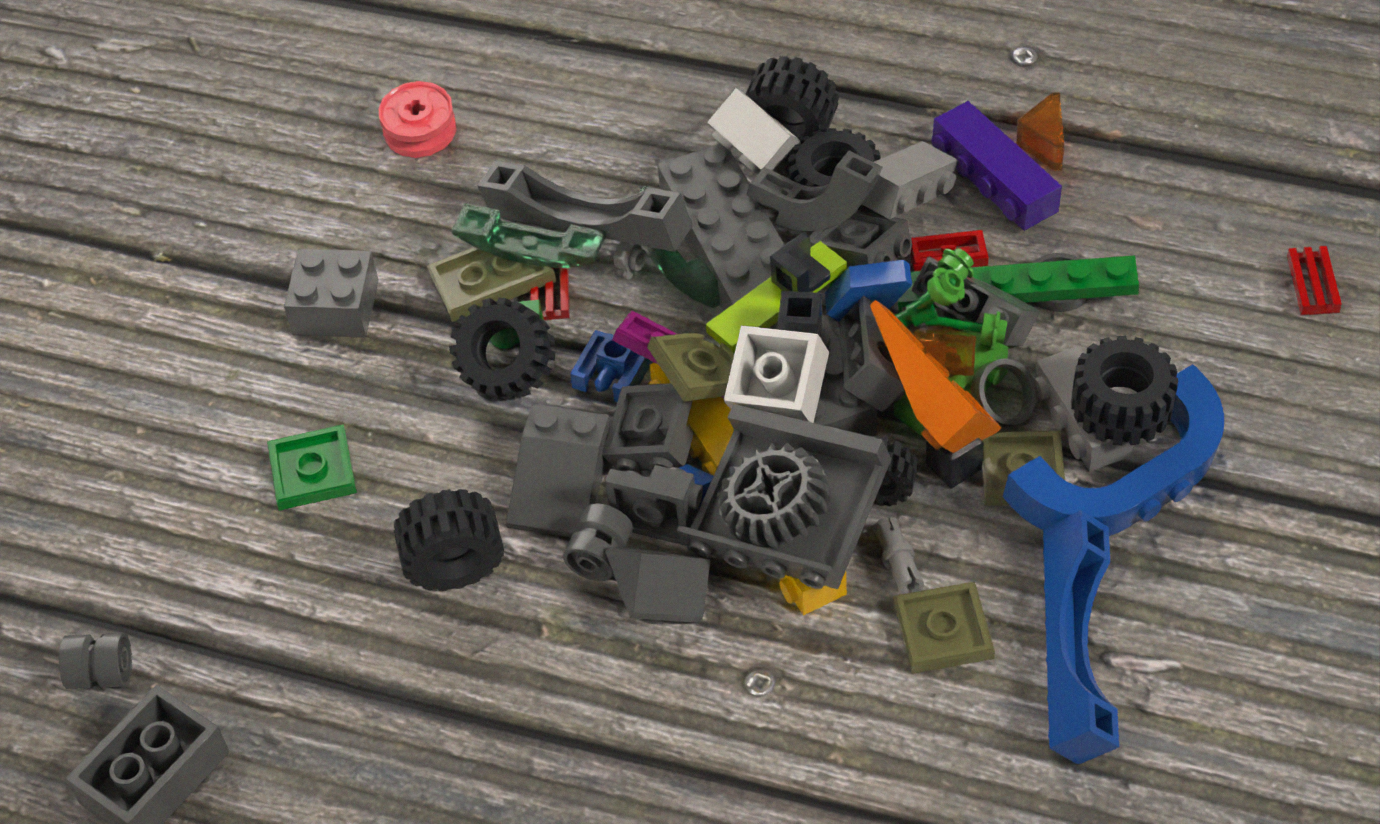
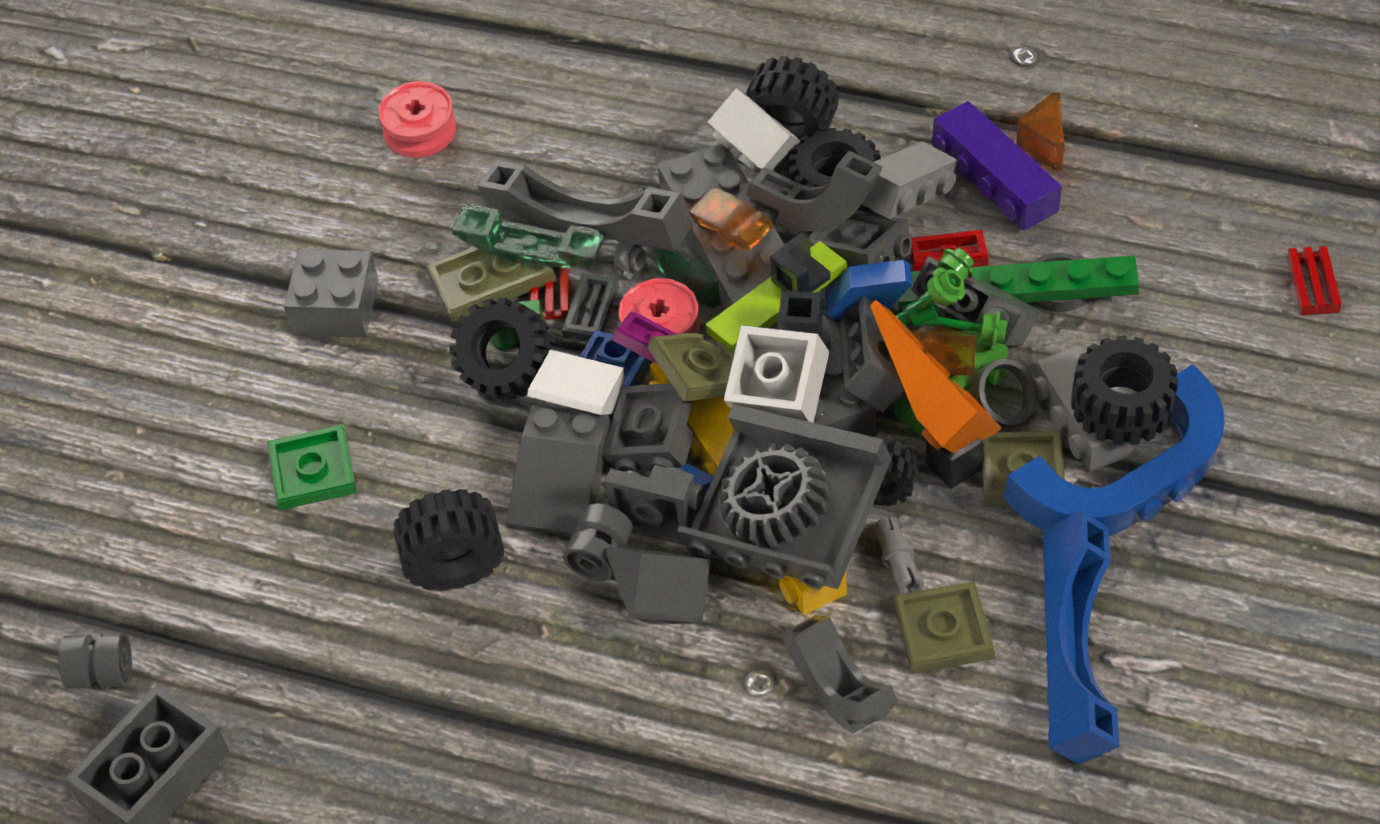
none -> white slope [527,350,625,415]
none -> dark grey tile [562,273,619,342]
none -> coral wheel [619,278,701,334]
none -> clear orange slope [689,187,774,251]
none -> dark grey arch [780,615,898,734]

